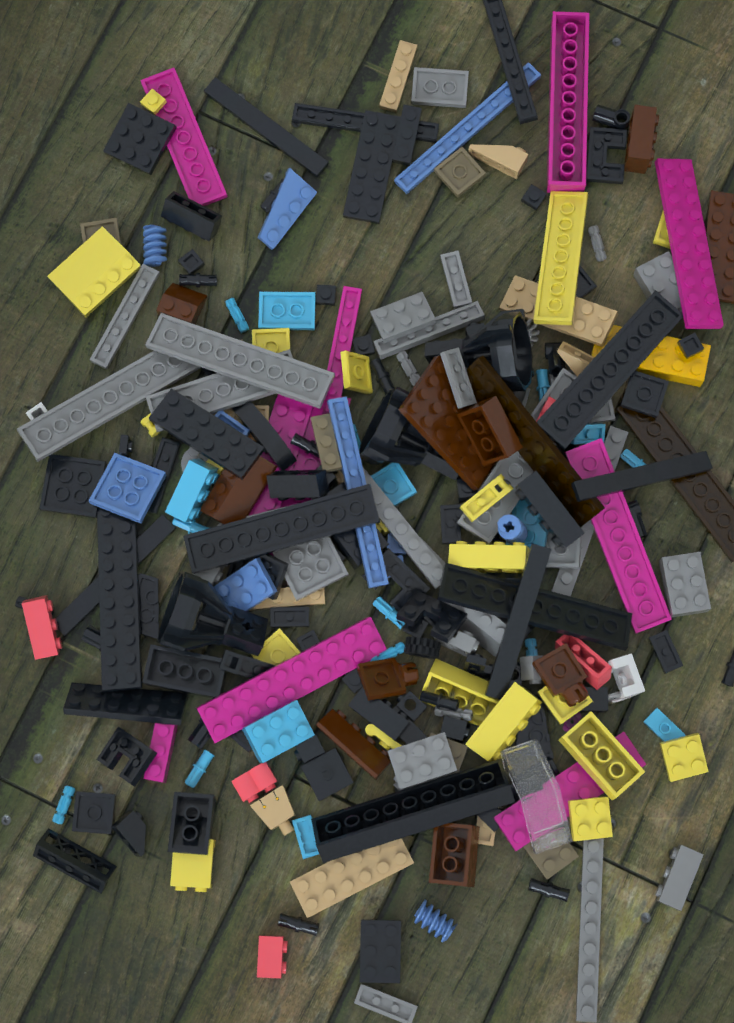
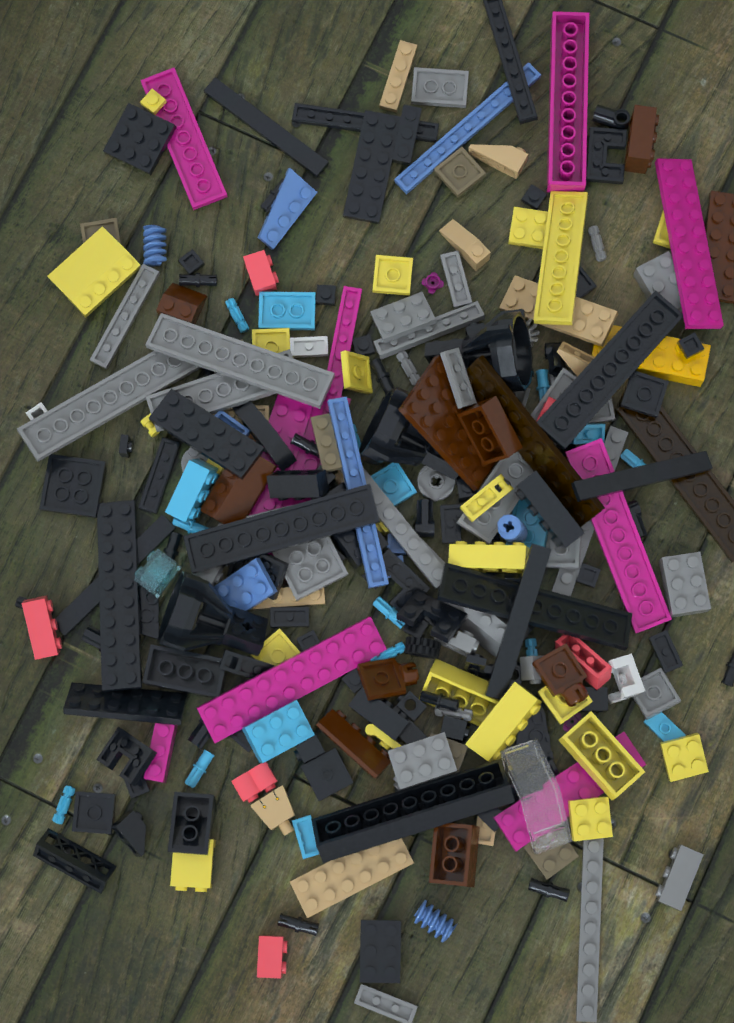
medium blue plate [89,453,167,524] -> none
black brick [161,191,222,241] -> none
none -> black plate [124,774,150,799]
none -> clear light blue brick [134,549,181,598]
none -> black pin [160,532,183,572]
none -> coral brick [243,250,279,296]
none -> white plate [290,336,328,358]
none -> light yellow plate [372,255,413,296]
none -> black piece [415,499,435,538]
none -> light grey plate [417,465,455,502]
none -> magenta plate [422,272,444,294]
none -> tan slope [439,219,491,271]
none -> light yellow plate [508,207,548,249]
none -> black plate [576,563,601,588]
none -> light grey tile [633,668,681,720]

